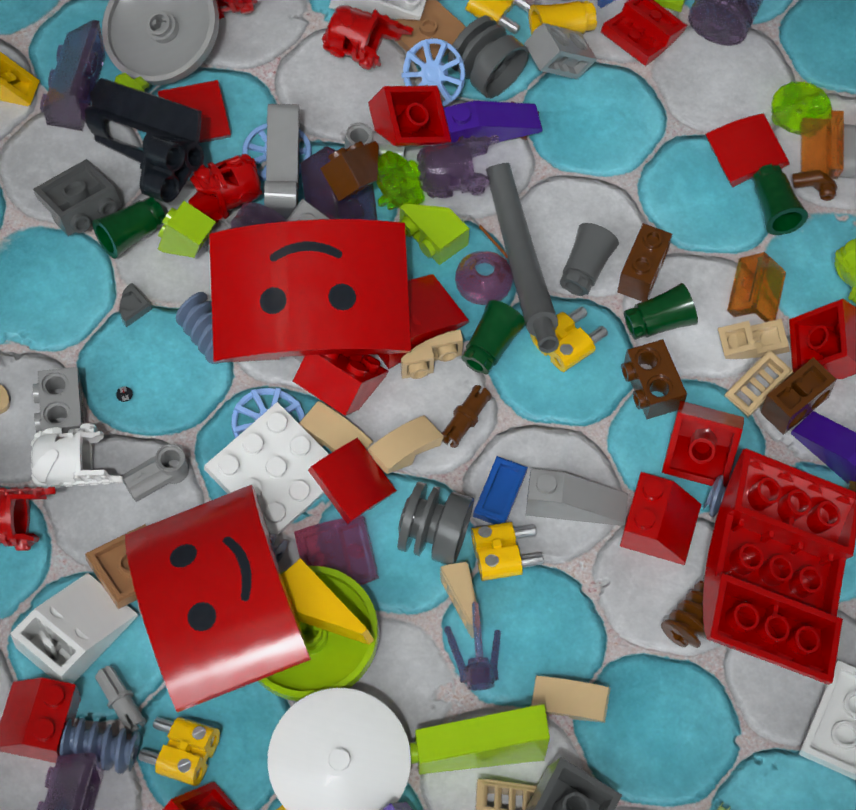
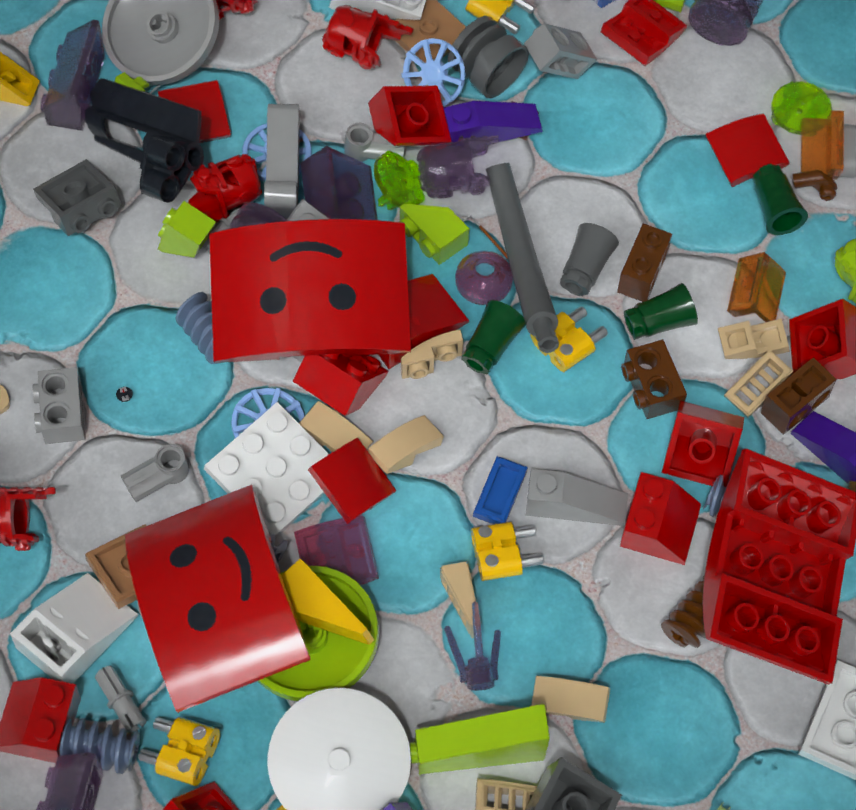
white helmet [31,423,123,488] -> none
dark green plant [92,197,165,259] -> none
dark grey tile [119,283,152,327] -> none
reddish brown slope [320,141,379,201] -> none
dark grey wheel [397,481,474,565] -> none
reddish brown pin [441,385,492,448] -> none
yellow plant [529,1,597,35] -> none

